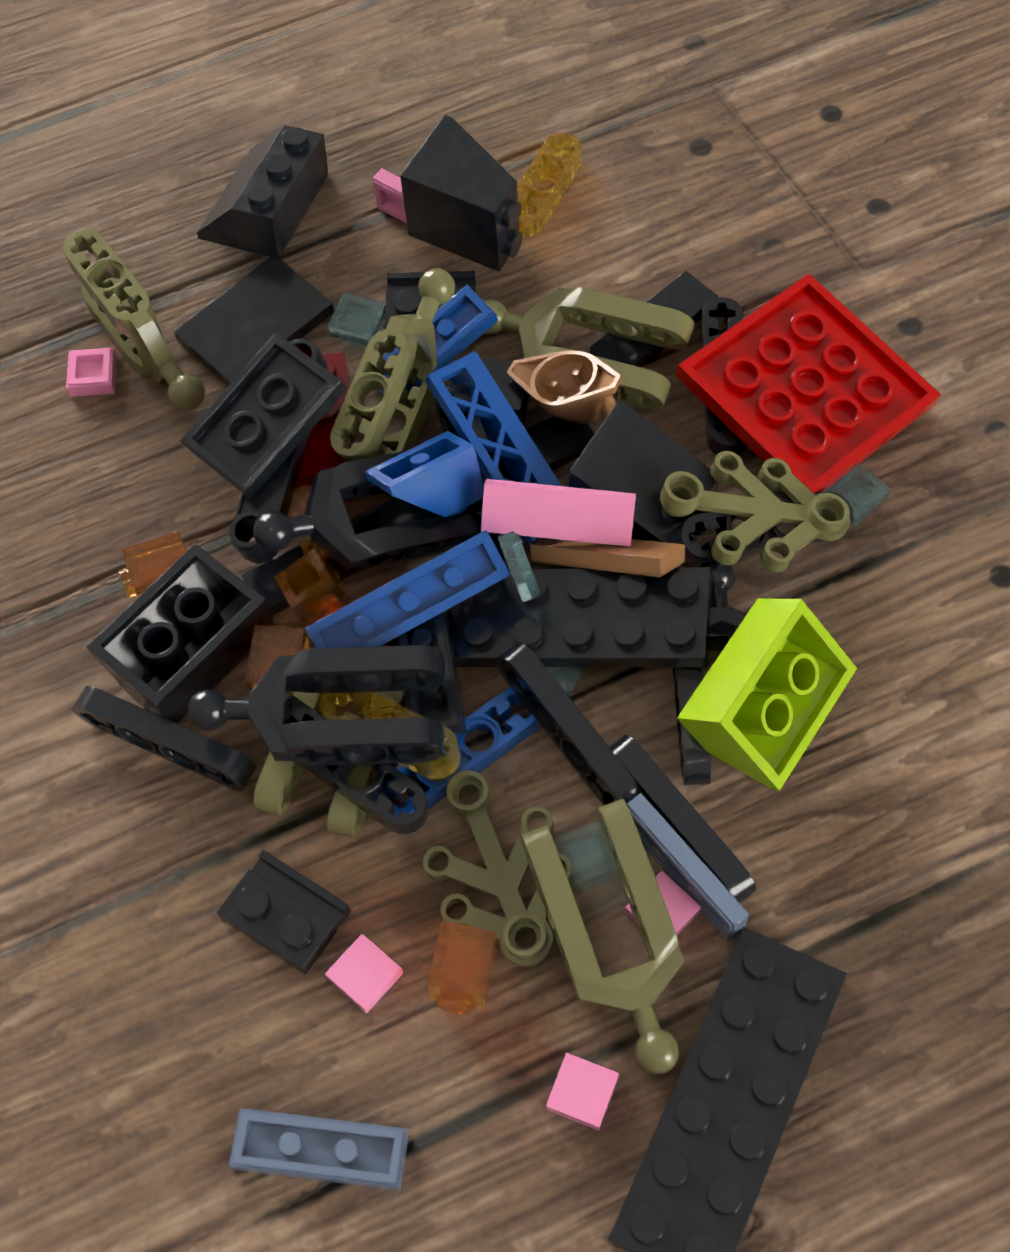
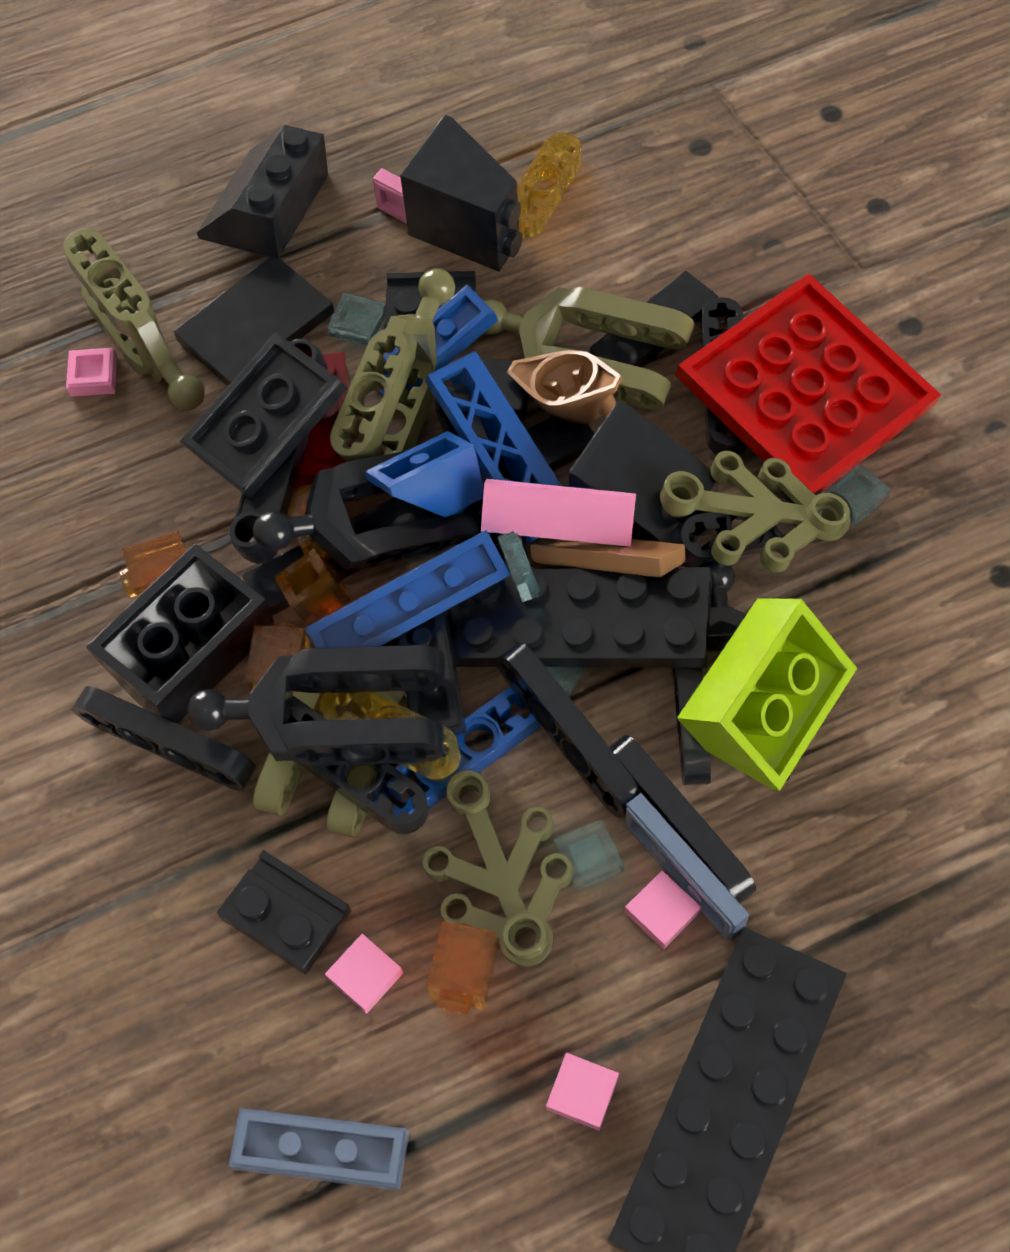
olive piece [520,799,684,1075] -> none

